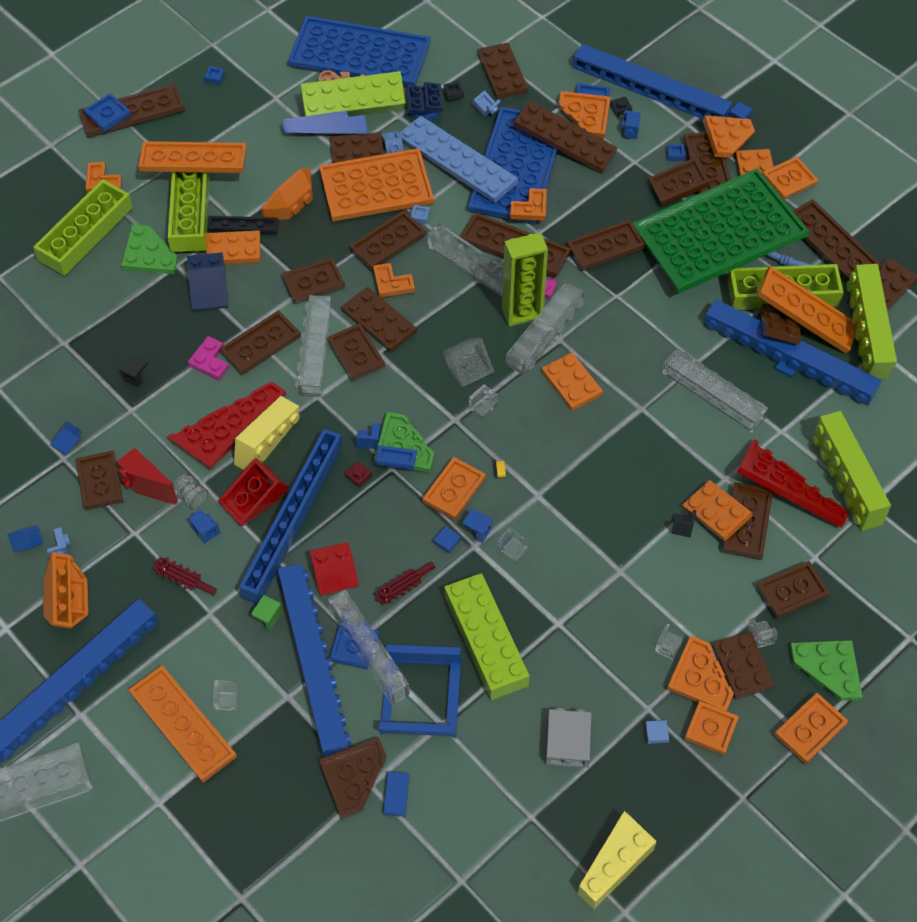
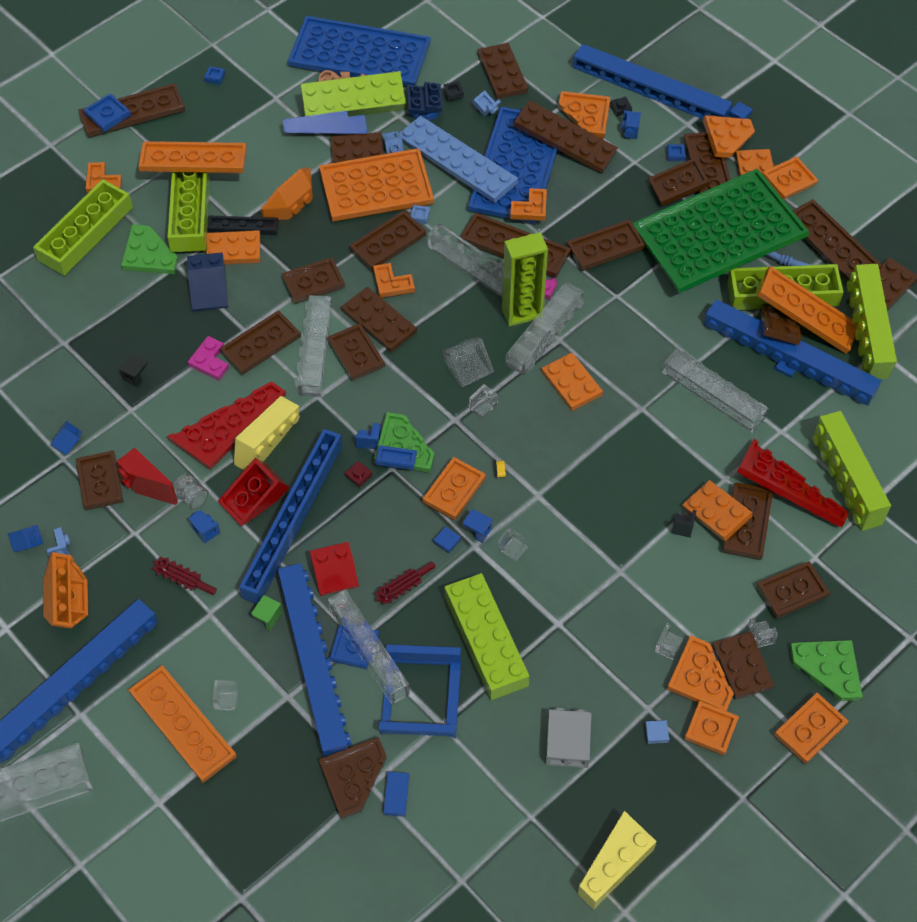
blue tile [576,83,610,97] -> none

